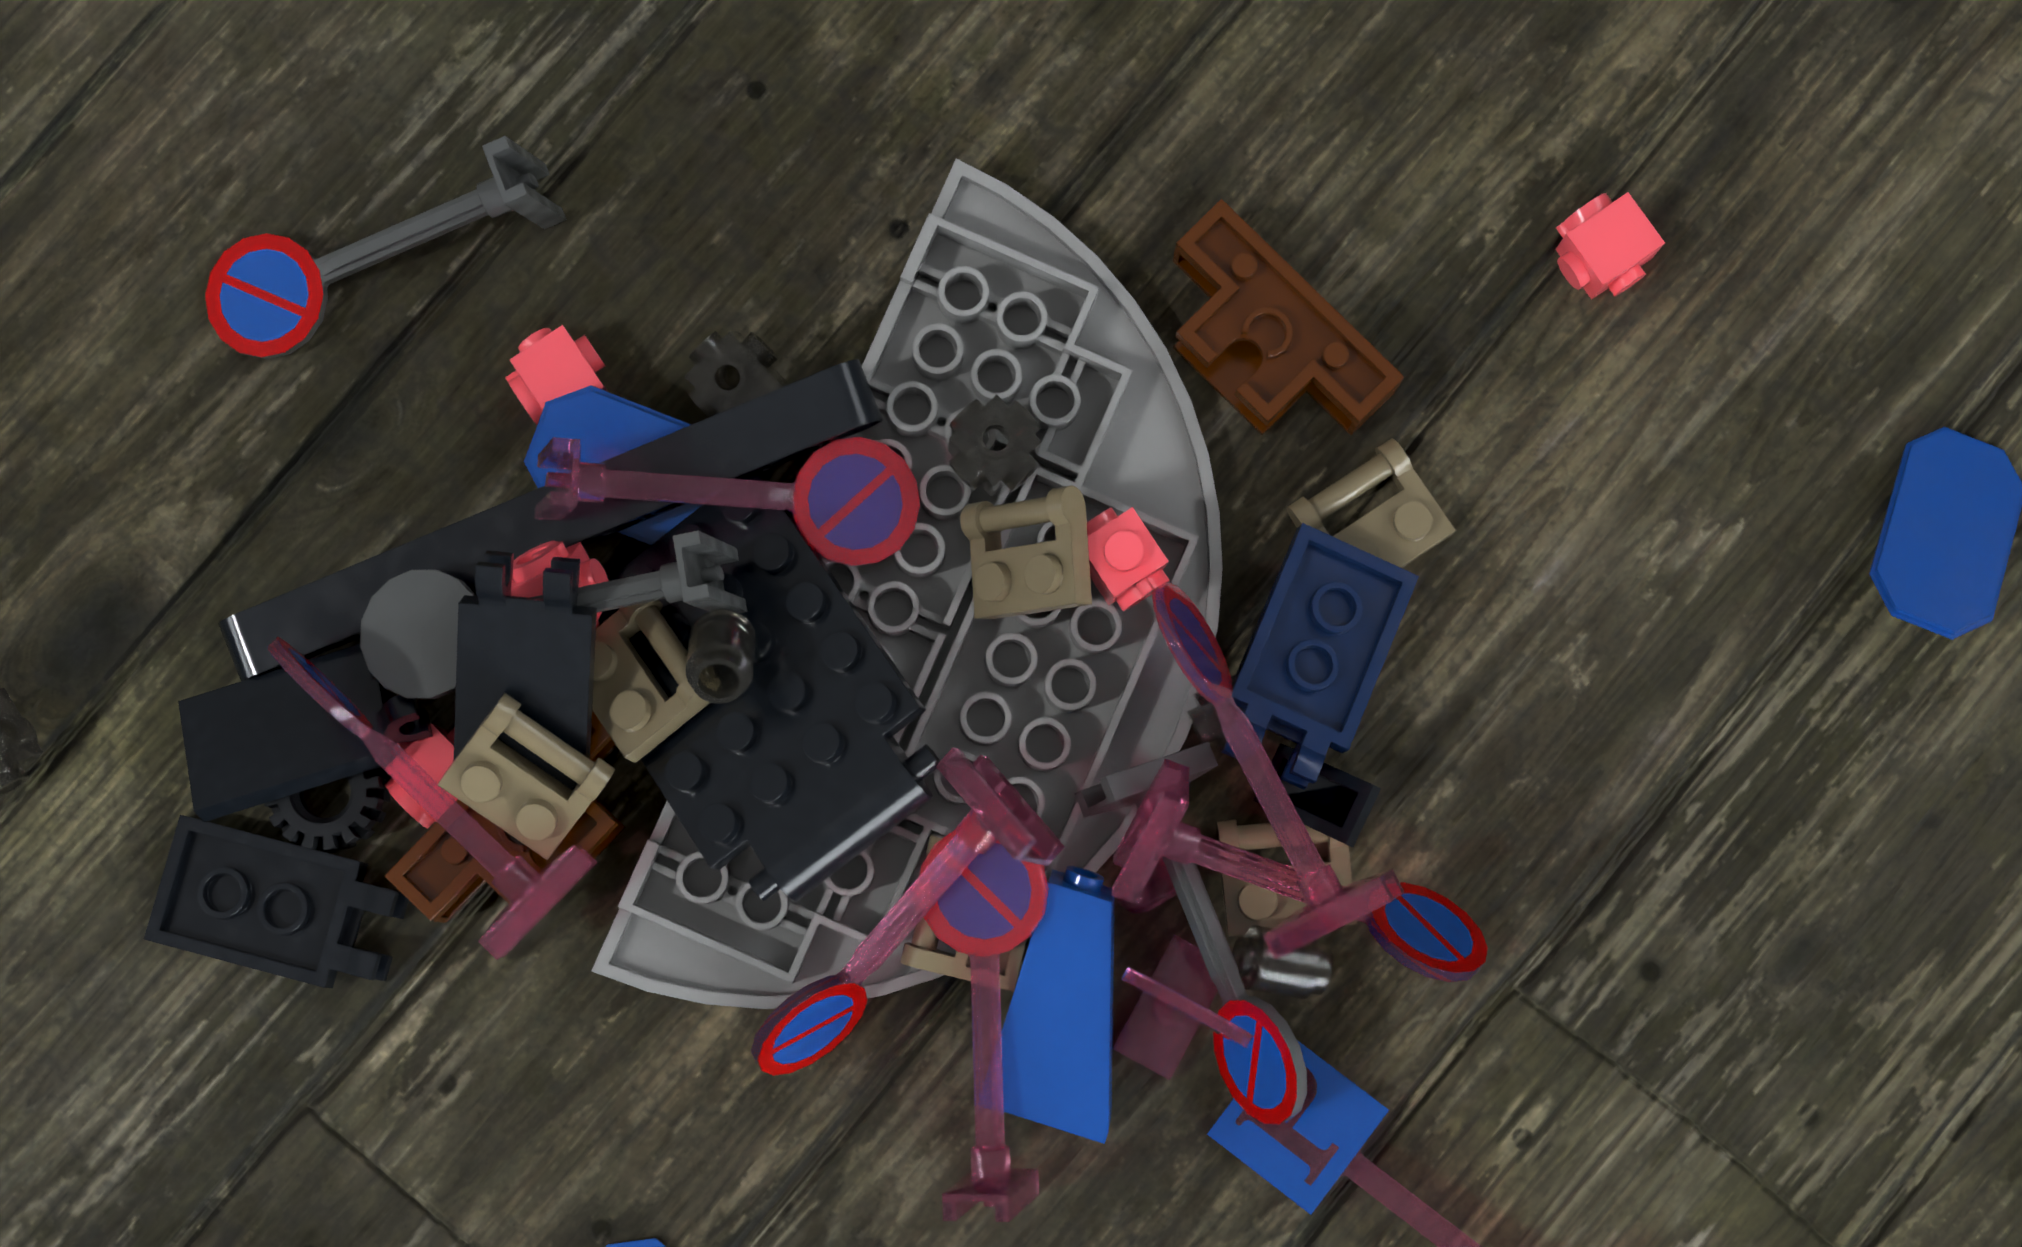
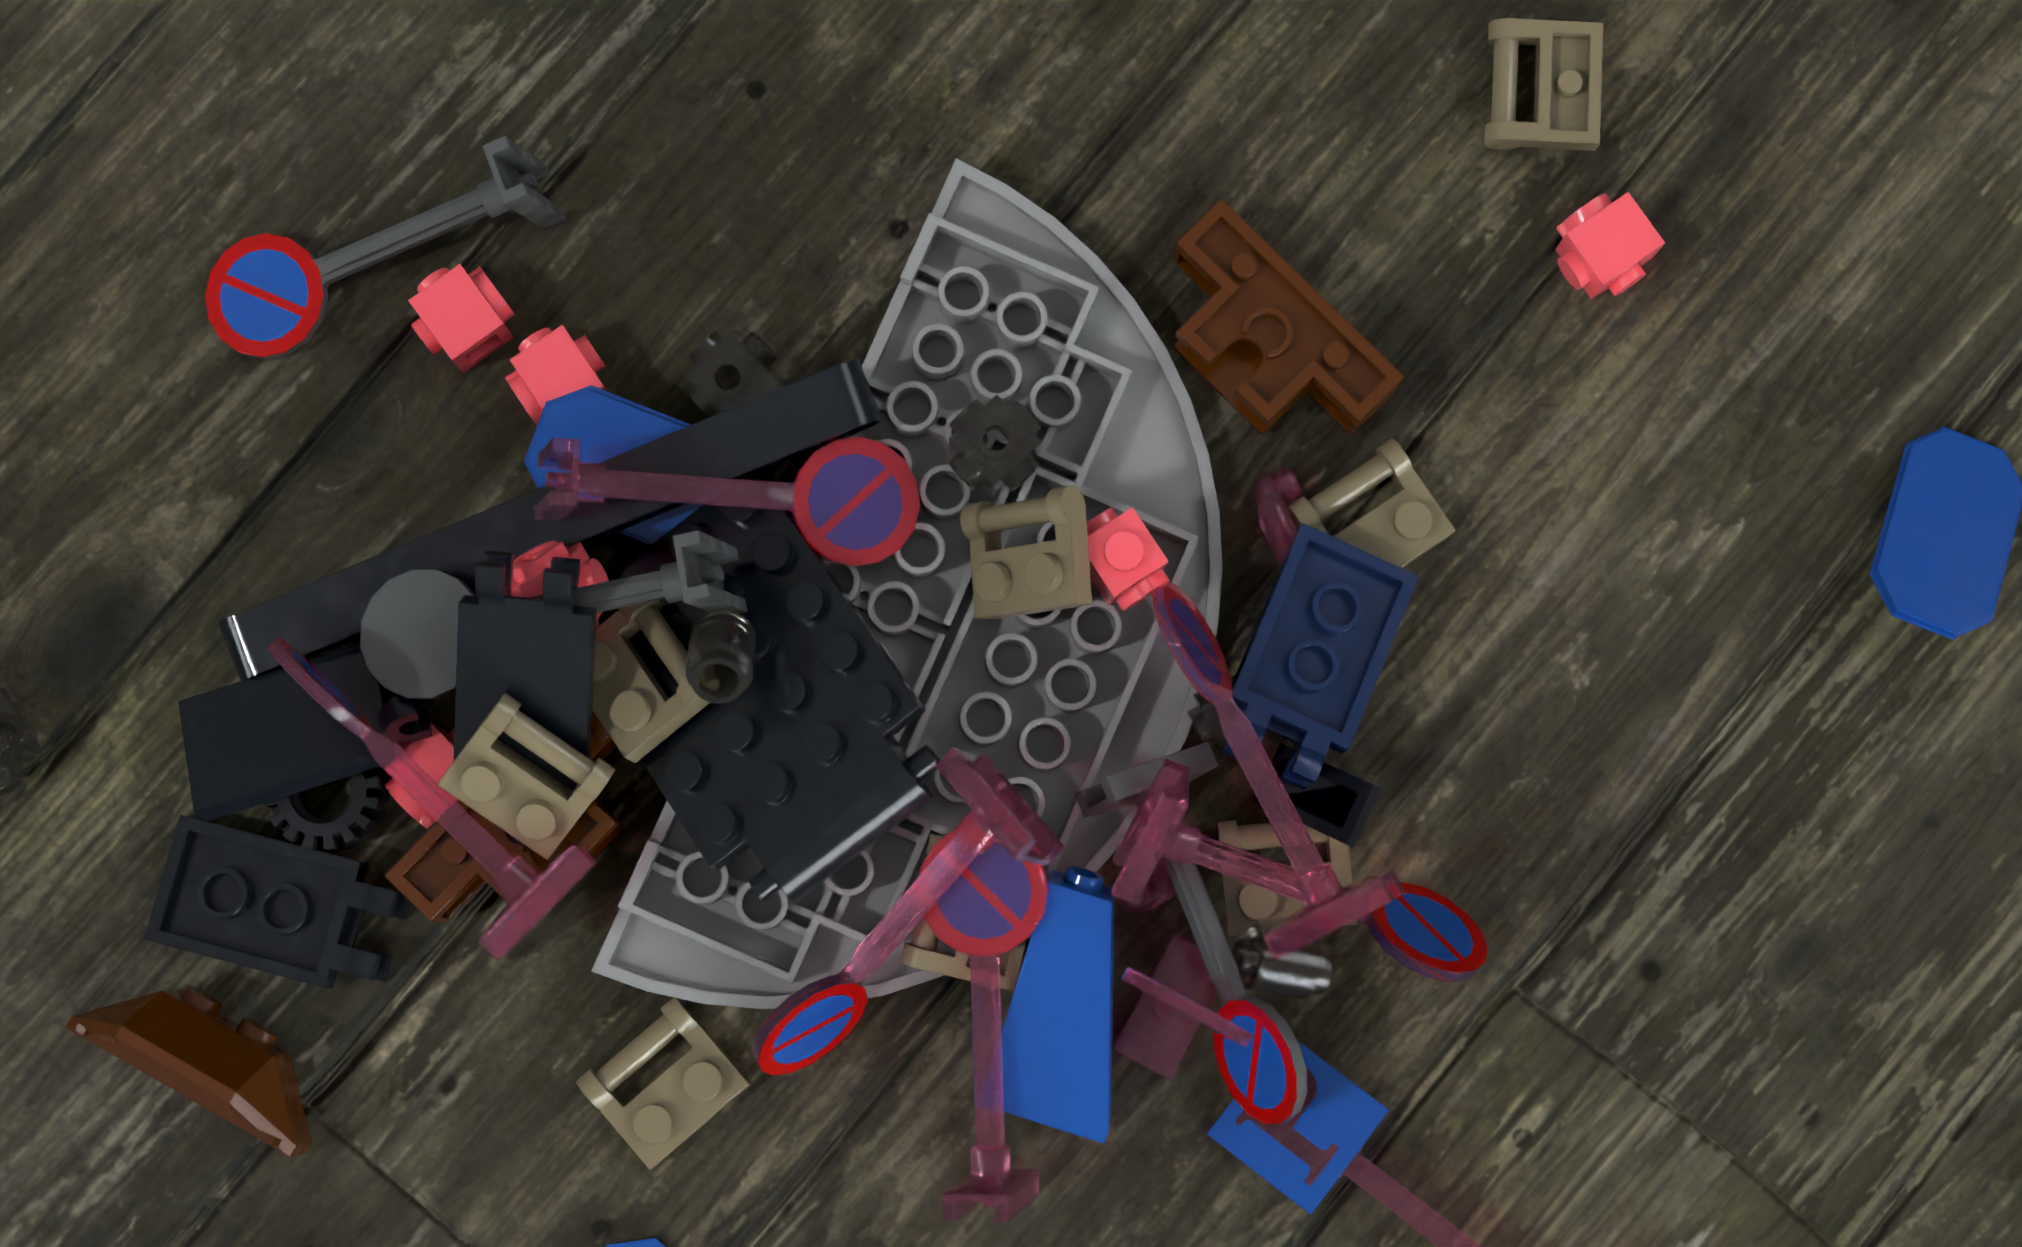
none -> reddish brown wedge [65,986,312,1157]
none -> coral brick [408,264,515,374]
none -> dark tan plate [576,997,752,1170]
none -> clear pink arm [1256,467,1301,564]
none -> dark tan plate [1484,18,1604,151]

